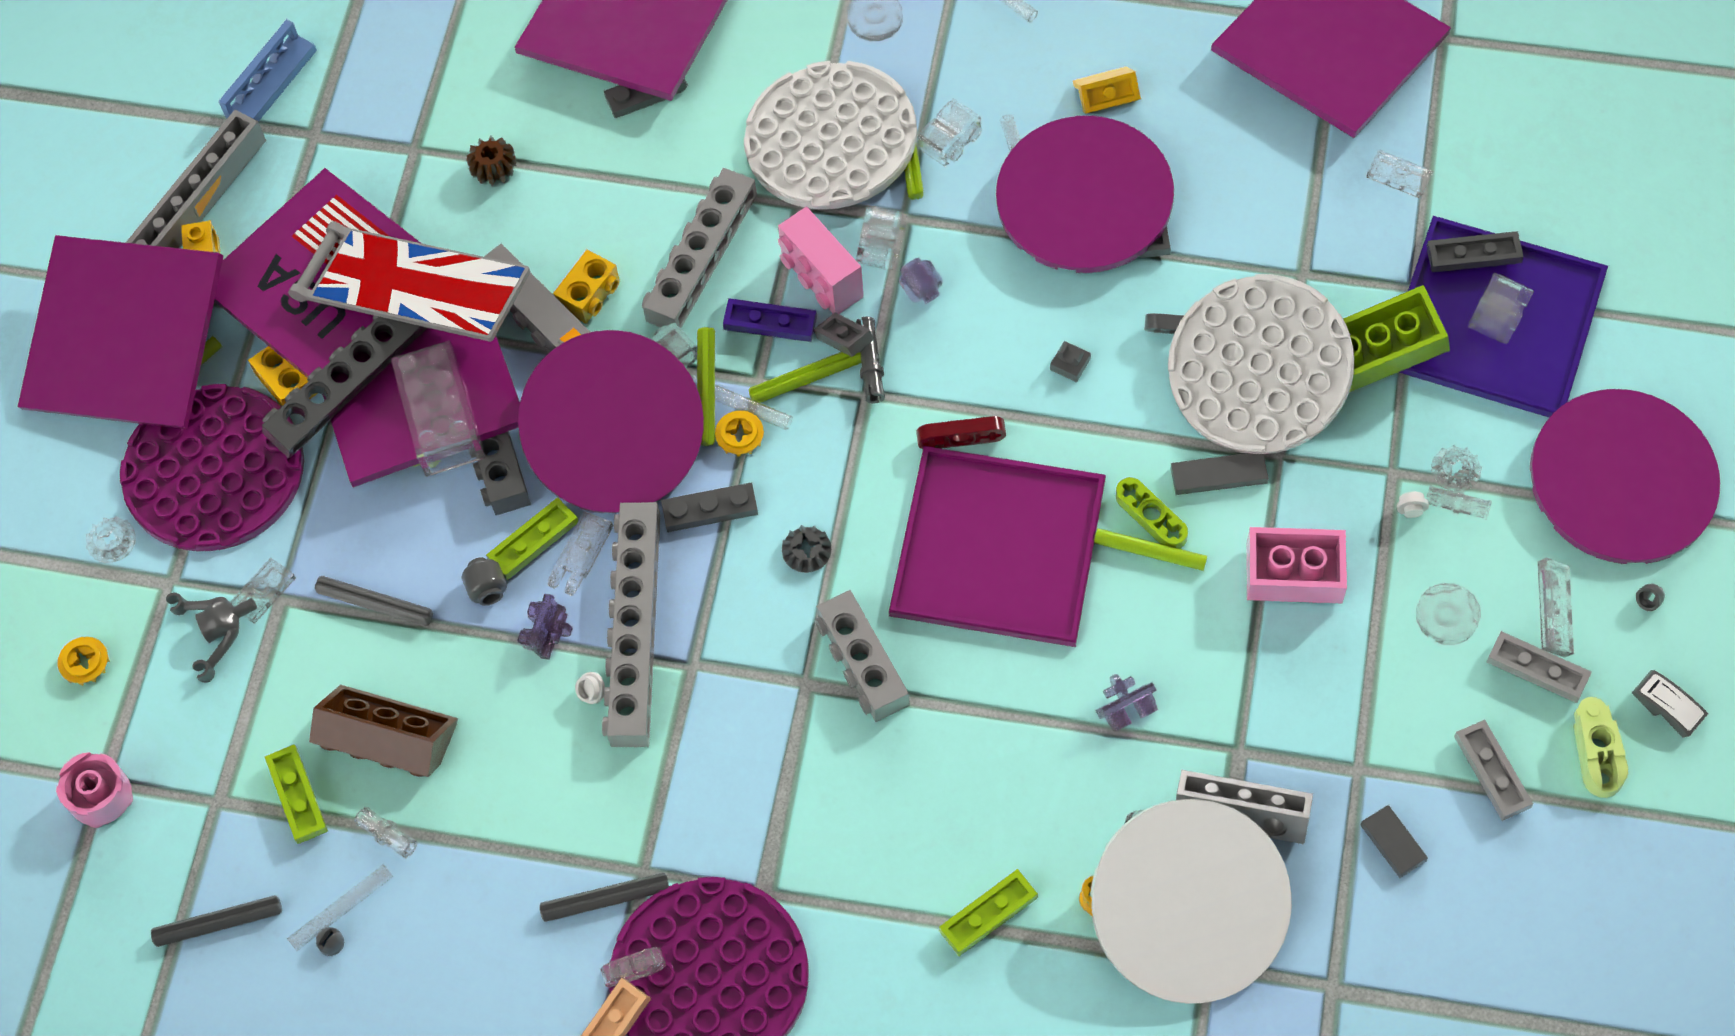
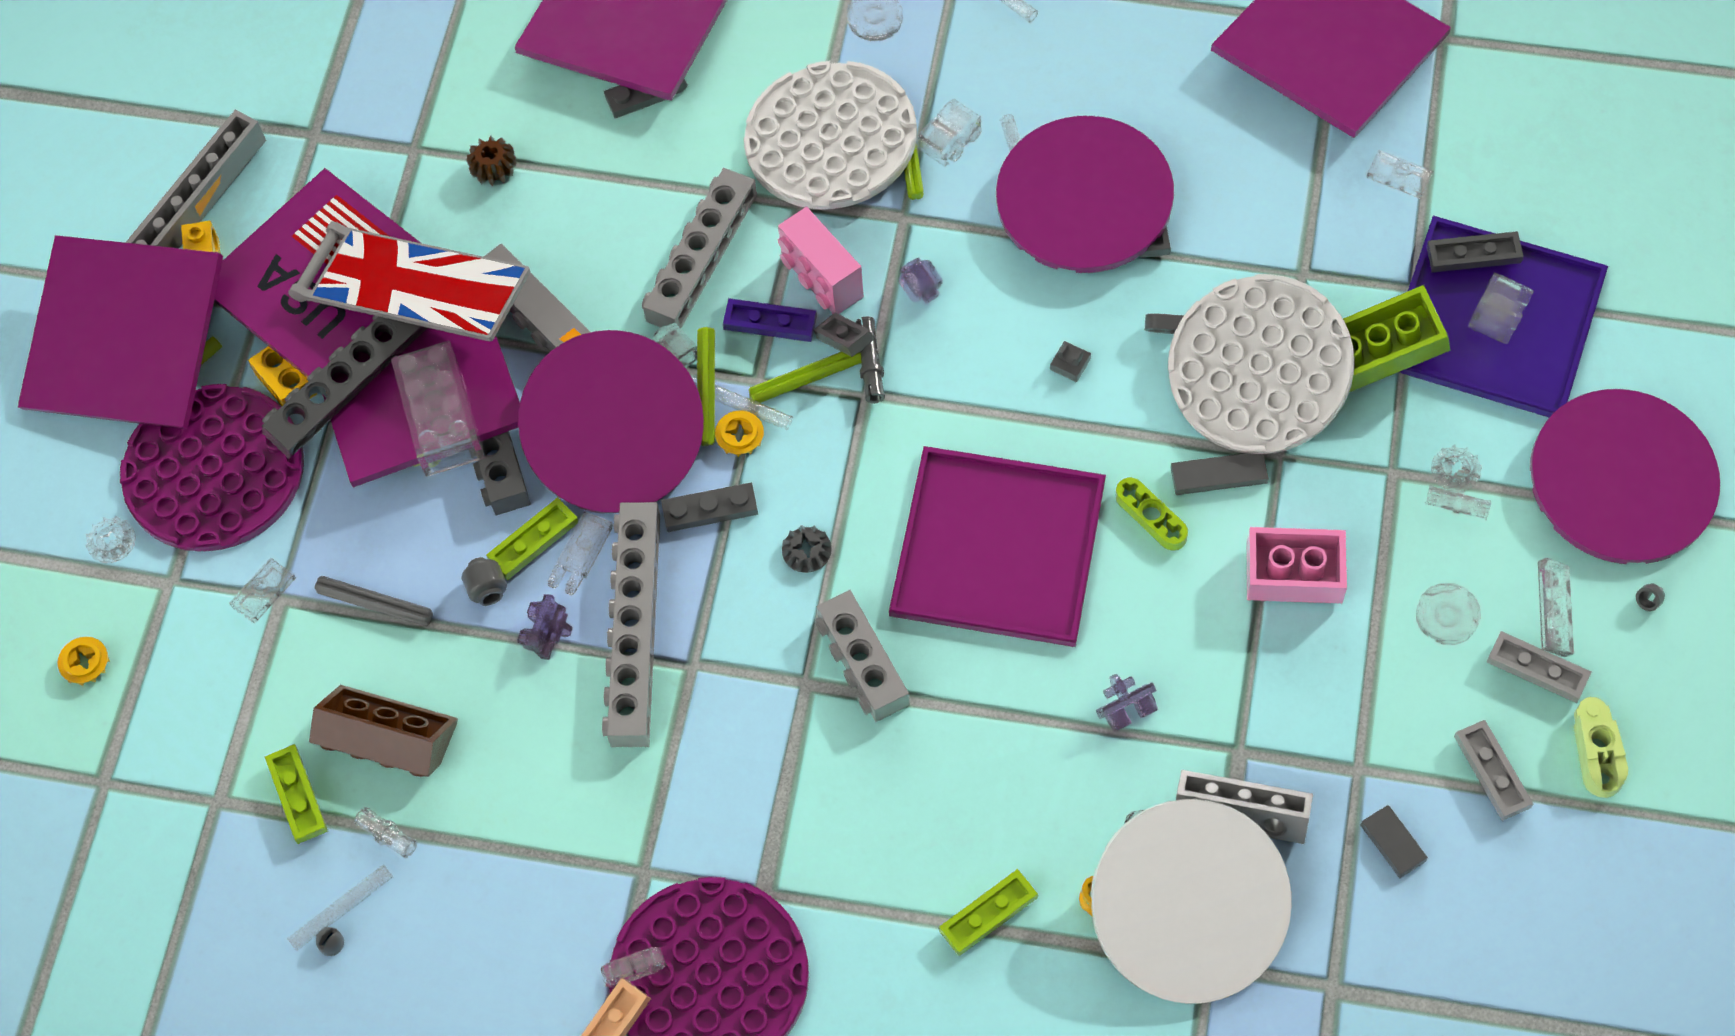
bright pink brick [56,752,133,828] -> none
dark grey axle [151,895,282,947] -> none
dark grey piece [166,592,257,683] -> none
medium blue fence [218,19,317,122] -> none
dark grey axle [540,873,669,922] -> none
yellow brick [553,249,620,324] -> none
white plate [575,672,605,704] -> none
clear brick [856,205,908,271] -> none
dark red beam [916,416,1006,449] -> none
yellow panel [1073,66,1141,114] -> none
lime piece [1094,528,1207,571] -> none
white plate [1397,491,1429,518] -> none
slope [1632,670,1709,737] -> none

